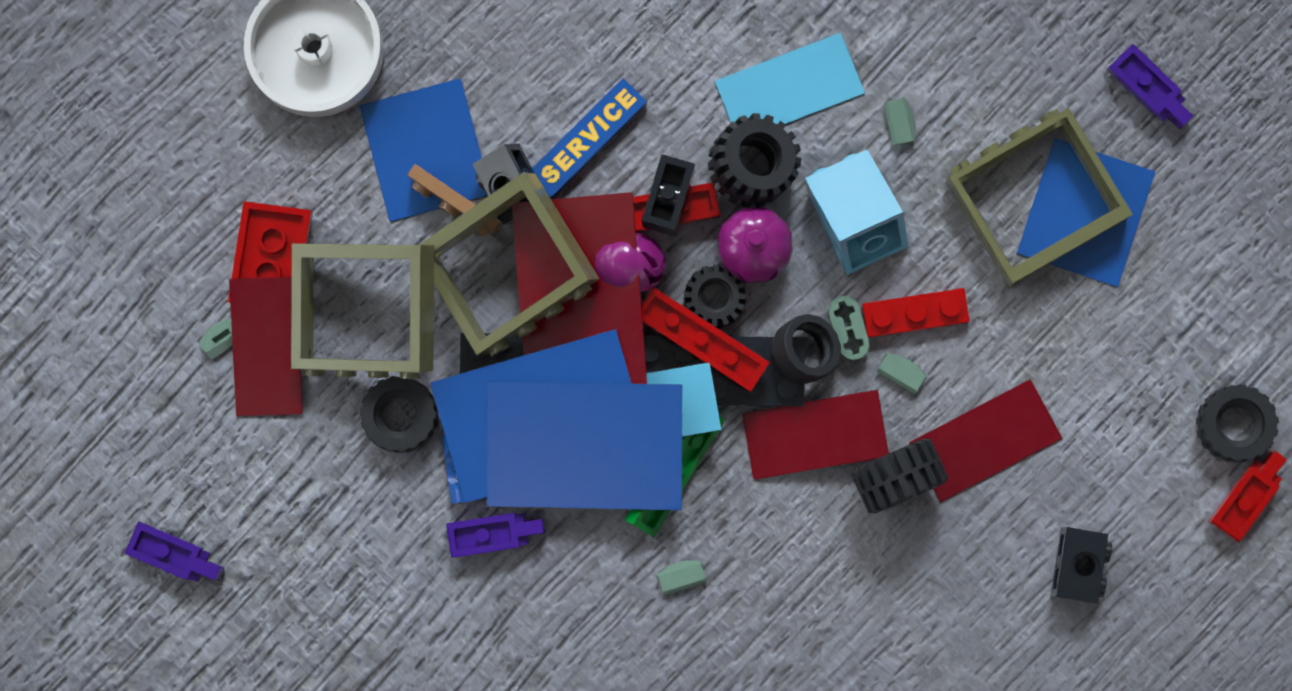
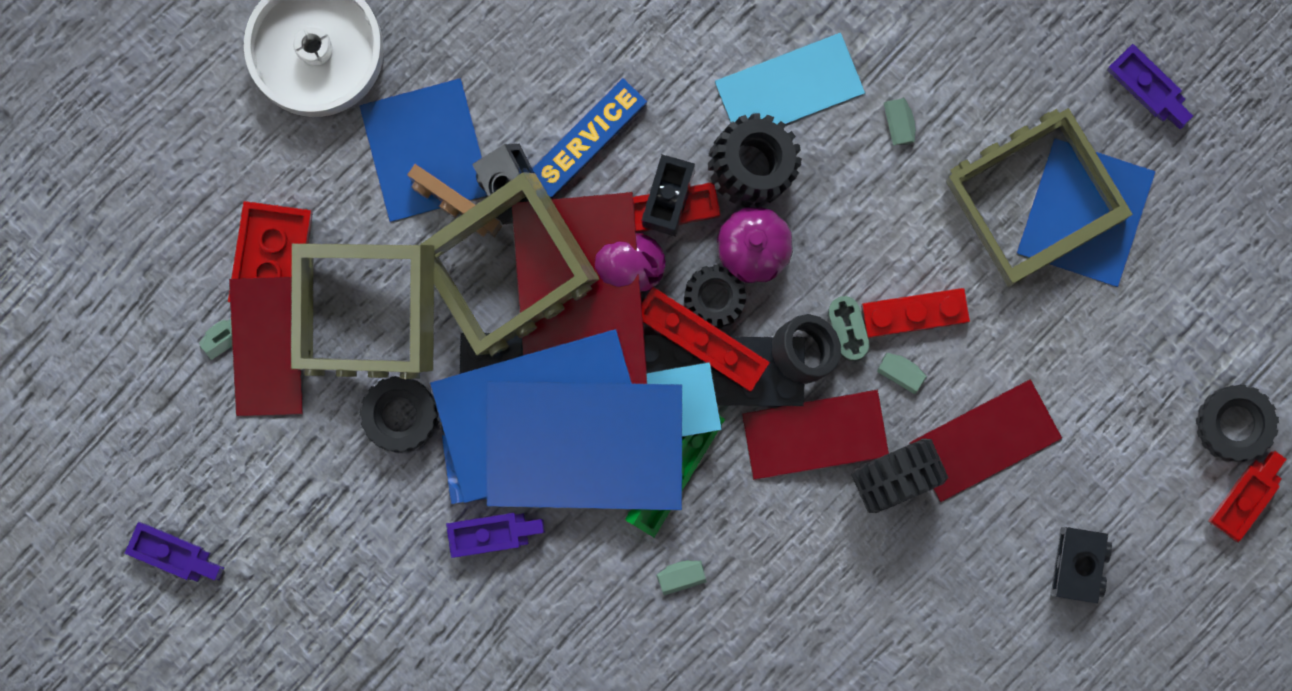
medium azure slope [805,150,909,275] -> none

